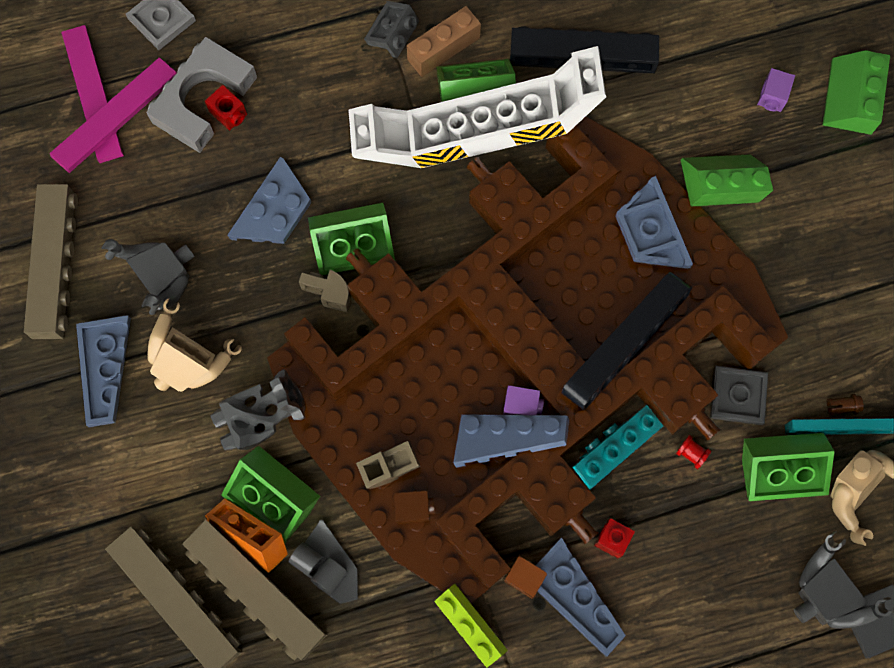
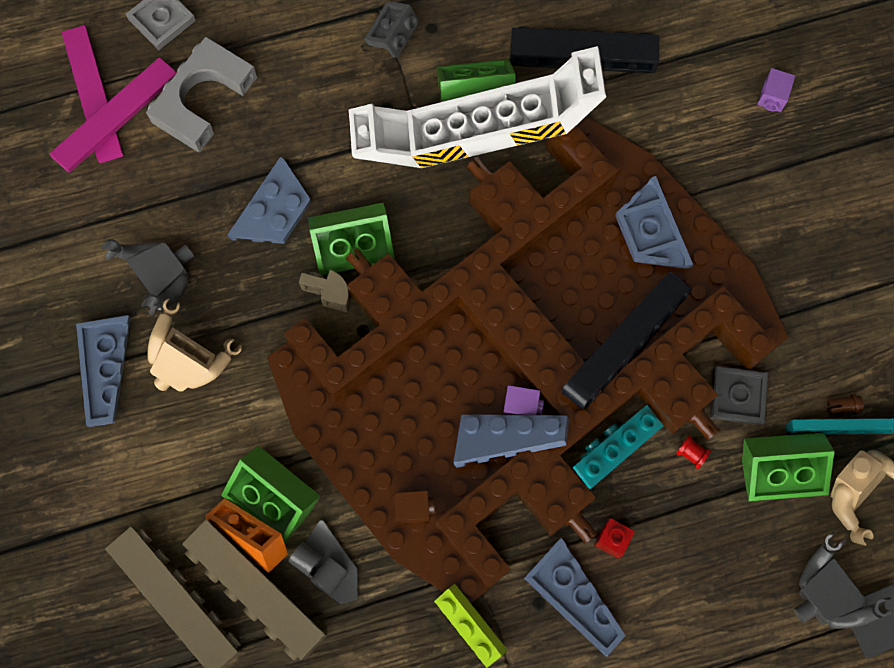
dark tan brick [24,184,78,339] -> none
red brick [205,85,247,131] -> none
dark grey hips [210,370,306,450] -> none
dark tan brick [356,441,421,489] -> none
medium nougat brick [407,6,481,77] -> none
dark orange panel [504,556,547,599] -> none
bright green slope [681,155,773,207] -> none
bright green slope [822,50,890,135] -> none

